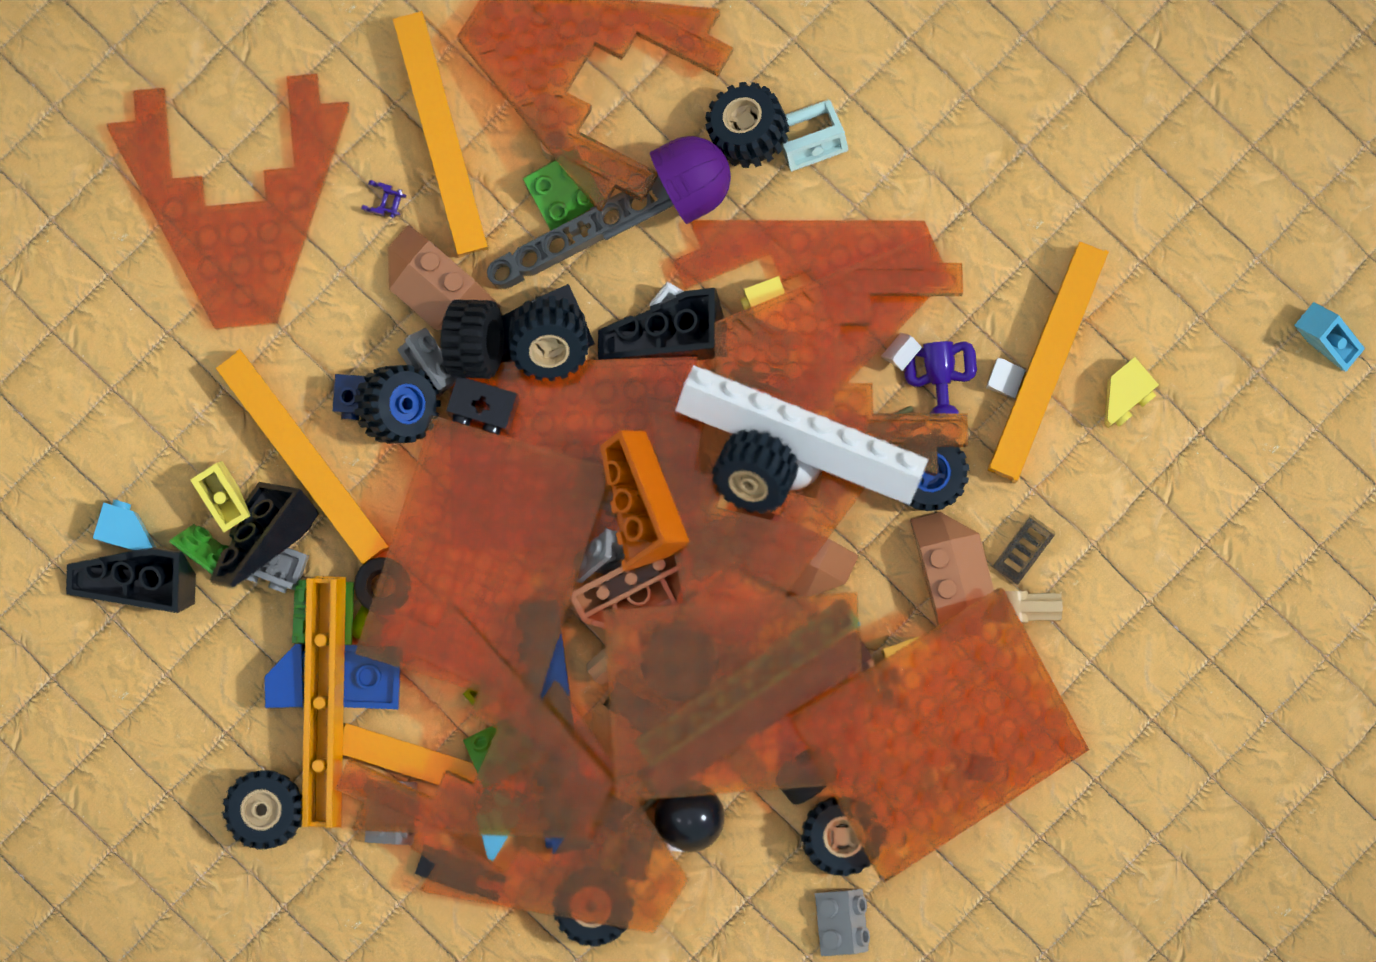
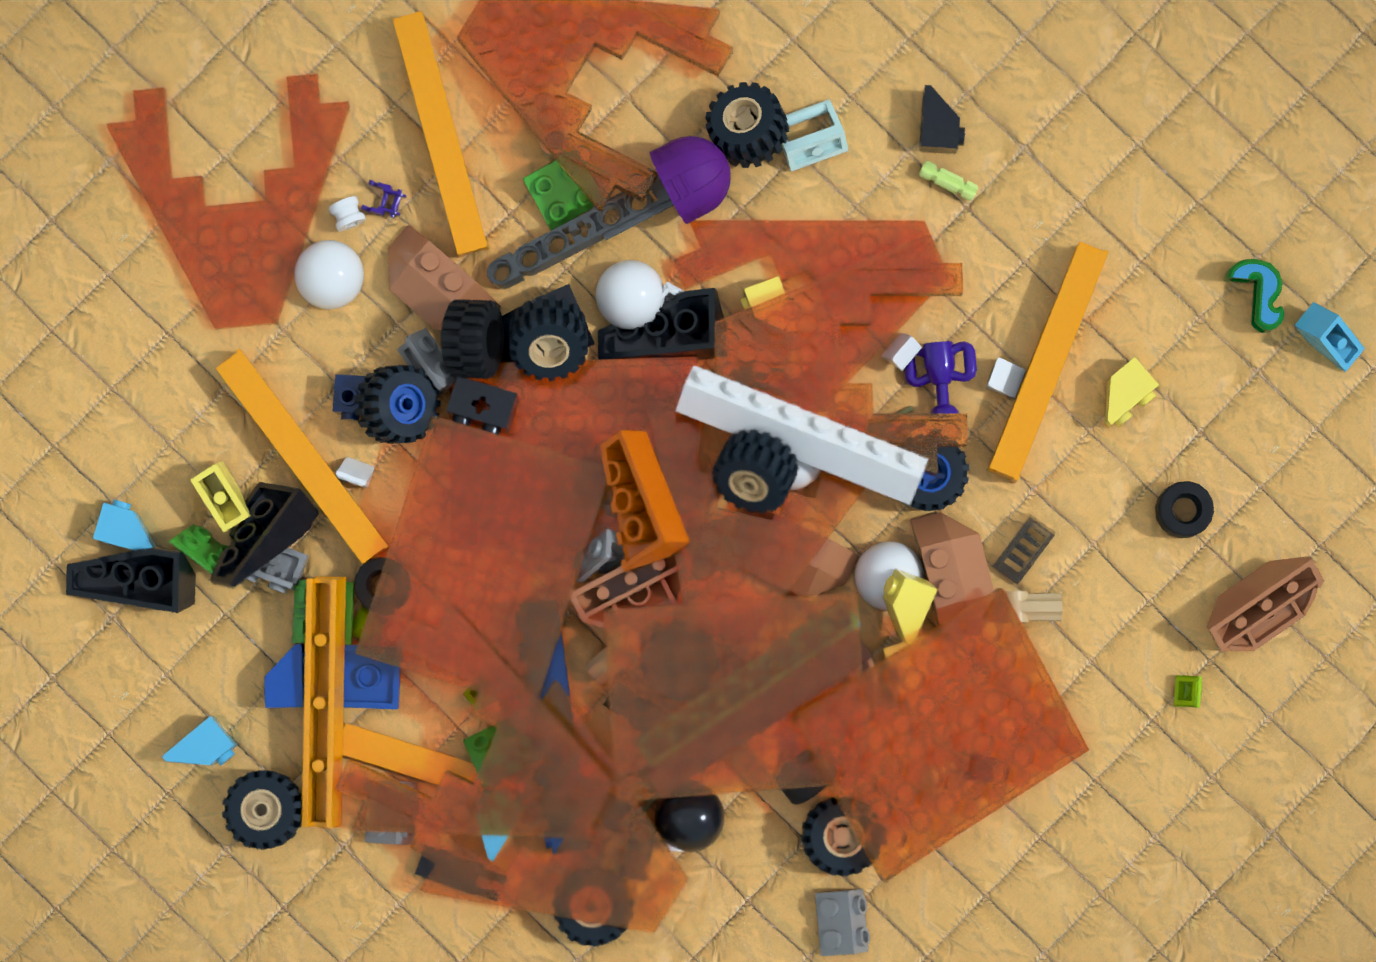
none -> medium azure slope [162,716,238,766]
none -> white piece [294,240,364,309]
none -> white wheel [328,196,366,232]
none -> white slope [336,457,375,489]
none -> white piece [596,260,665,329]
none -> white piece [854,541,924,611]
none -> light yellow slope [883,568,938,646]
none -> black slope [919,85,965,154]
none -> yellowish green axle [919,161,978,201]
none -> black tyre [1155,481,1214,538]
none -> lime slope [1174,675,1202,708]
none -> nougat wedge [1207,556,1324,652]
none -> green animal [1223,259,1284,333]

